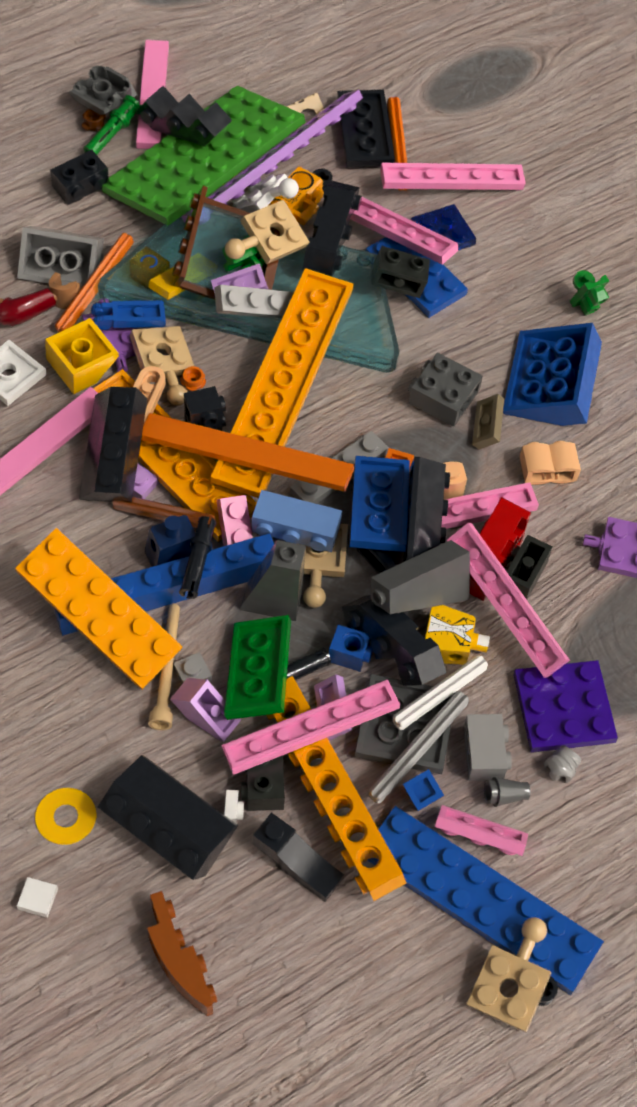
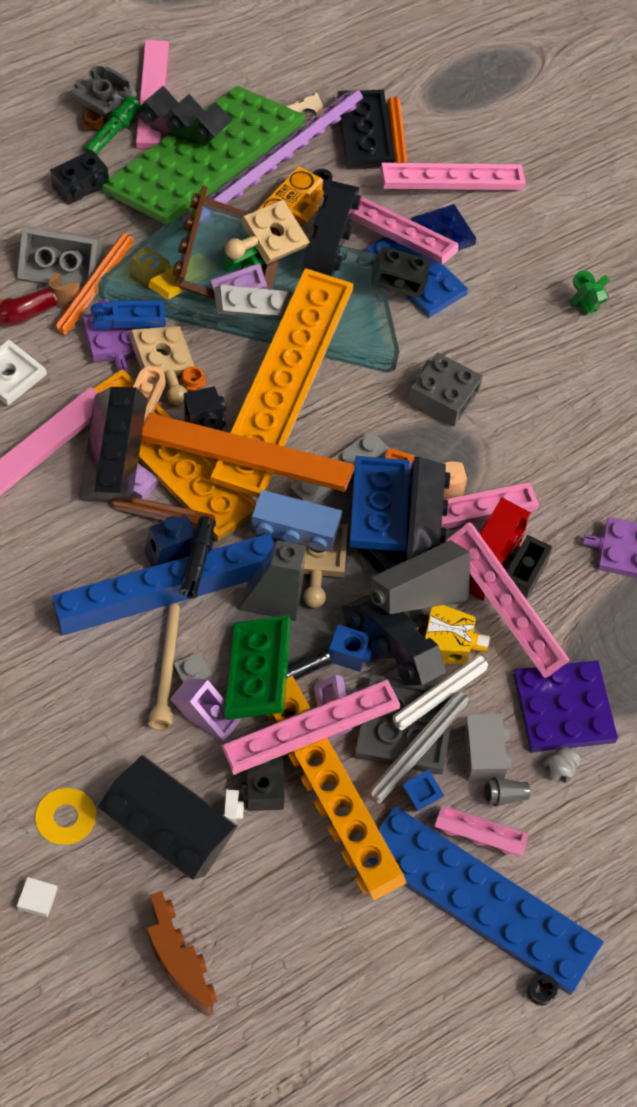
light orange plate [15,528,183,690] -> none
yellow slope [45,318,119,394] -> none
bright pink plate [216,495,253,546] -> none
white plate [231,174,299,219] -> none
black slope [252,812,344,902] -> none
tan plate [467,917,552,1033] -> none
dark tan plate [472,394,504,450] -> none
blue slope [503,322,602,426] -> none
light nougat brick [519,441,581,485] -> none

